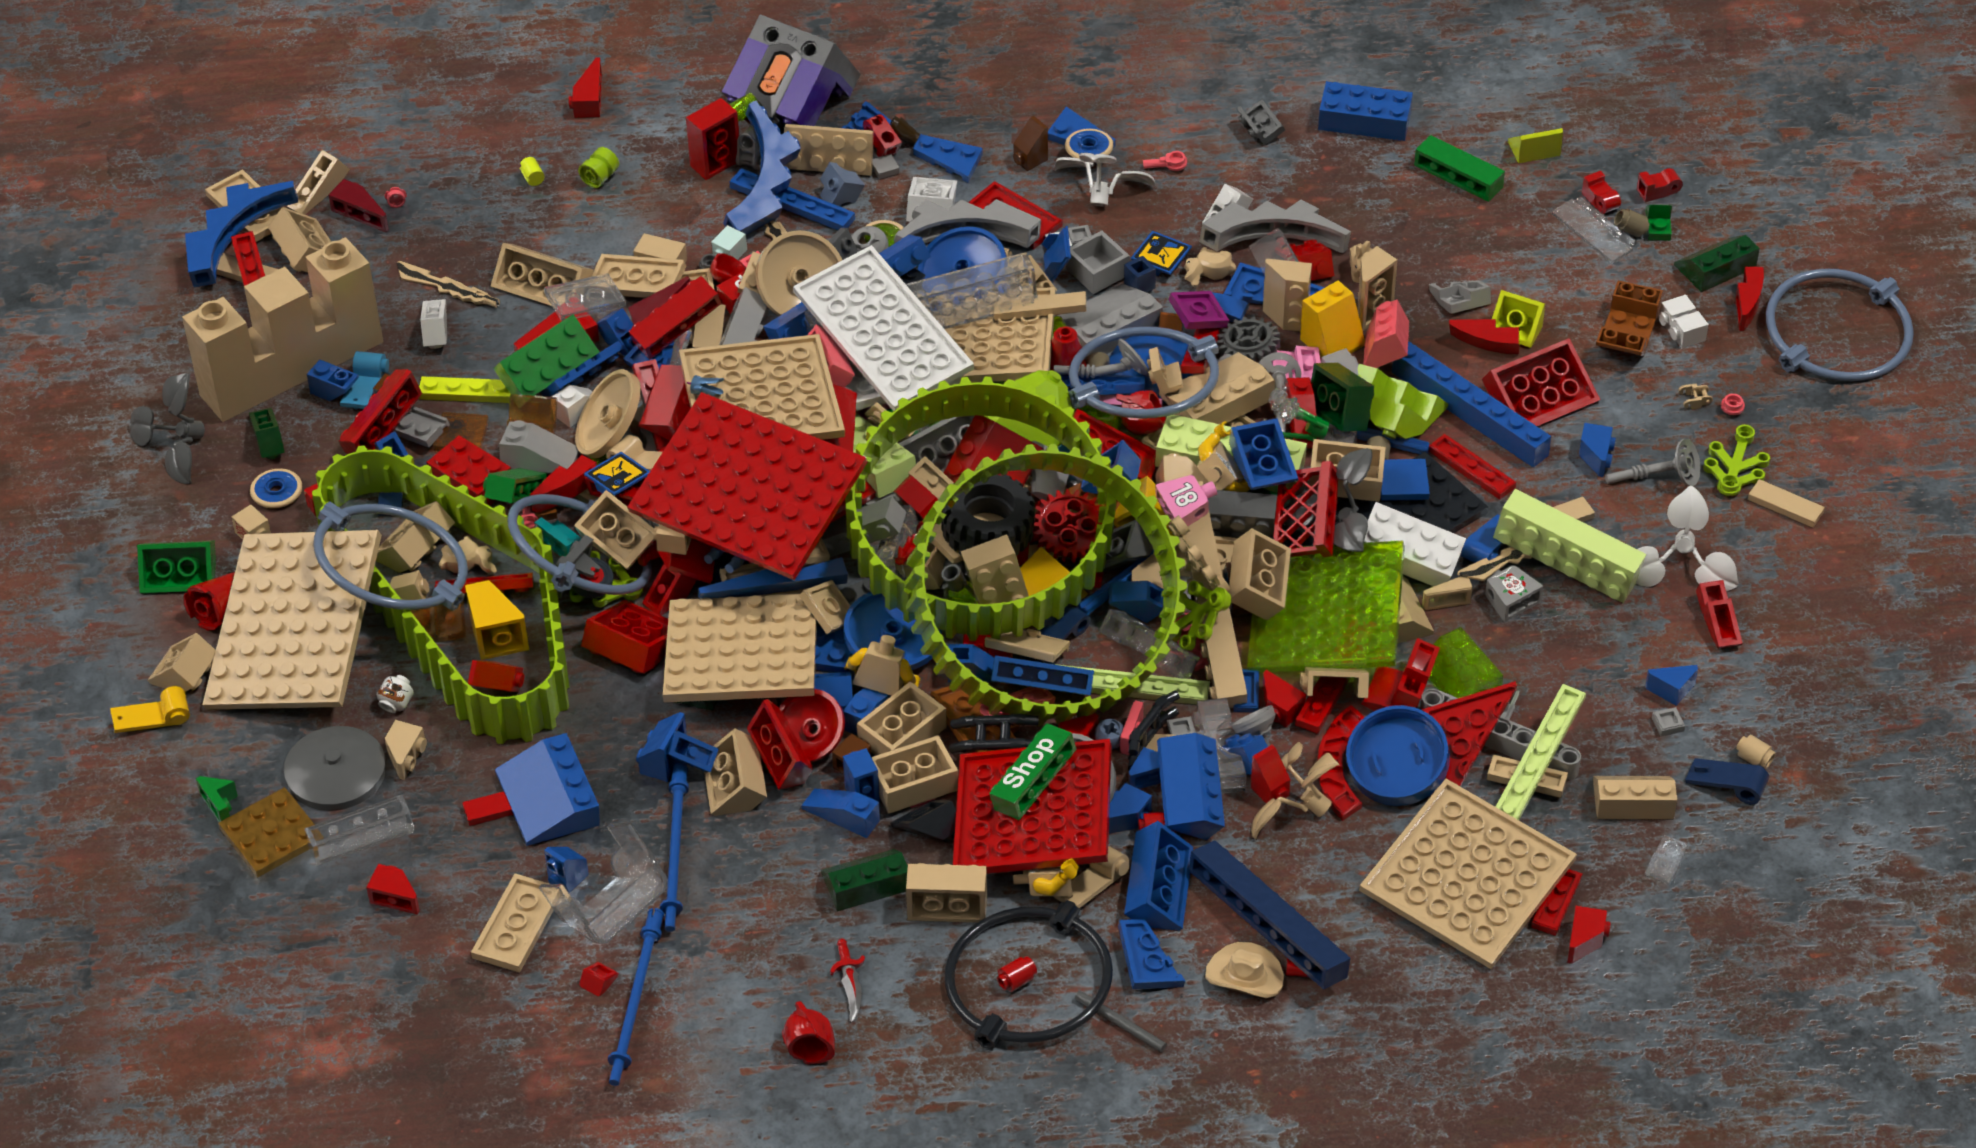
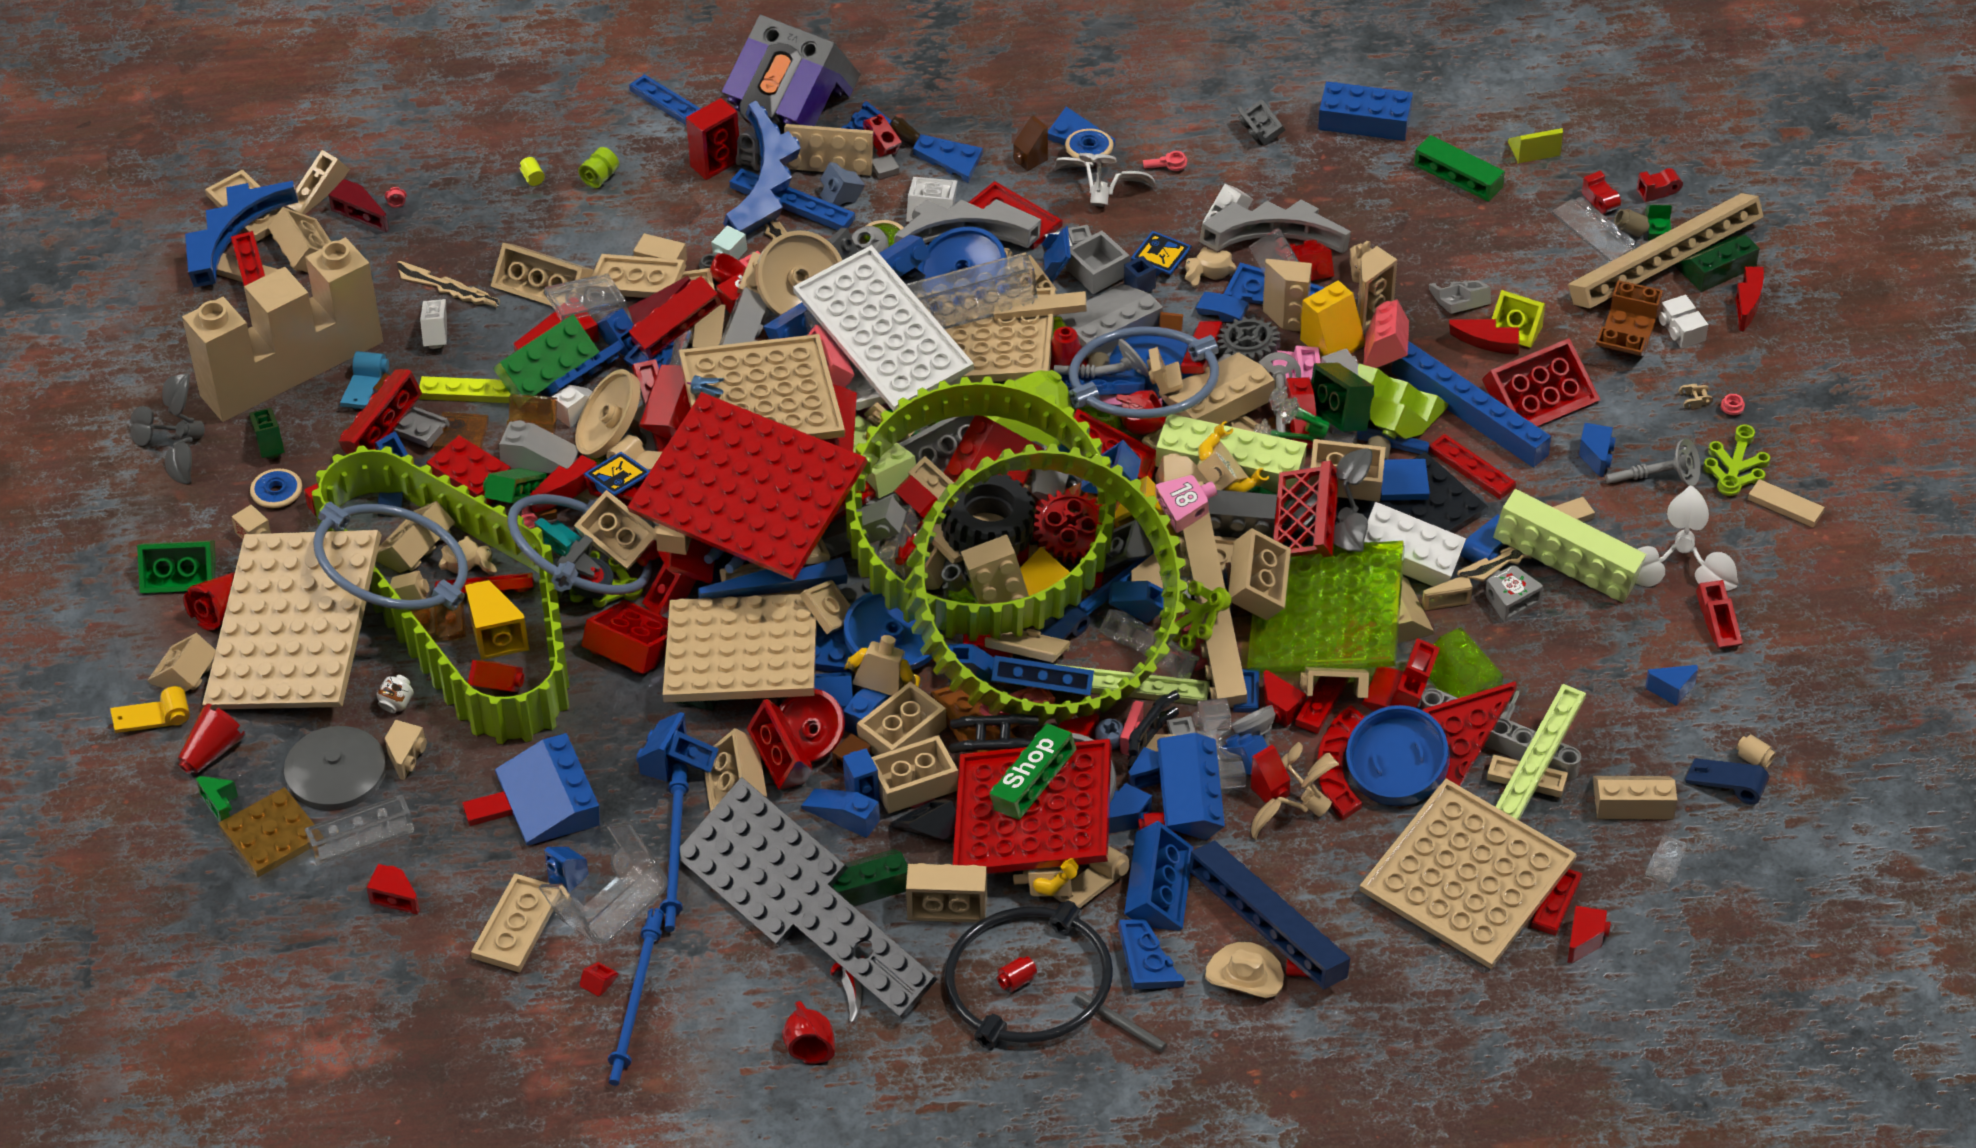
blue slope [307,360,359,401] -> none
red slope [569,57,602,118] -> none
clear neon green cone [729,92,758,122] -> none
magenta plate [1168,291,1229,329] -> none
tan plant [1168,515,1231,592] -> none
blue slope [1229,418,1298,490] -> none
light grey tile [1652,707,1685,736] -> none
sand blue piece [1766,269,1913,381] -> none
none -> red cone [178,703,246,774]
none -> blue tile [629,74,701,125]
none -> piece [679,777,938,1019]
none -> tan brick [1568,193,1764,308]

